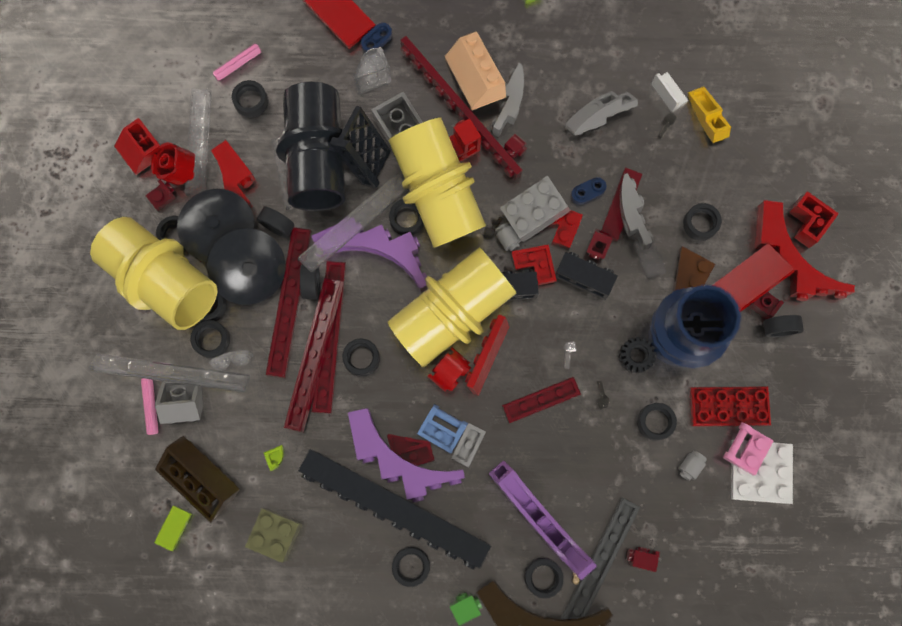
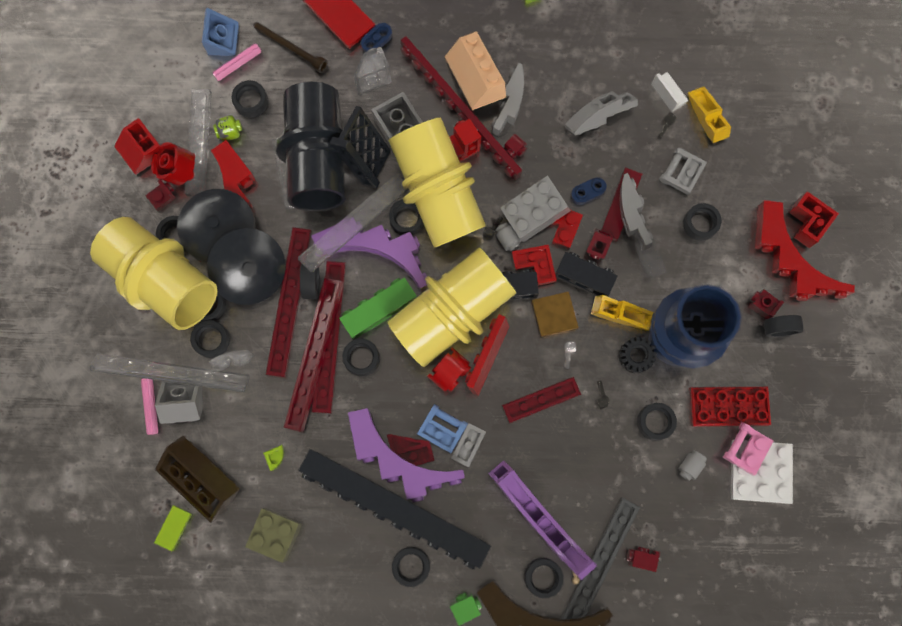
black tyre [256,206,295,238] -> none
reddish brown wing [673,246,715,292] -> none
red tile [712,244,795,312] -> none
none -> medium blue slope [202,8,239,56]
none -> lime head [213,115,243,141]
none -> dark brown piece [253,22,328,73]
none -> bright green brick [339,277,417,340]
none -> pearl gold tile [531,291,579,337]
none -> yellow slope [591,295,654,331]
none -> light grey plate [659,148,707,195]

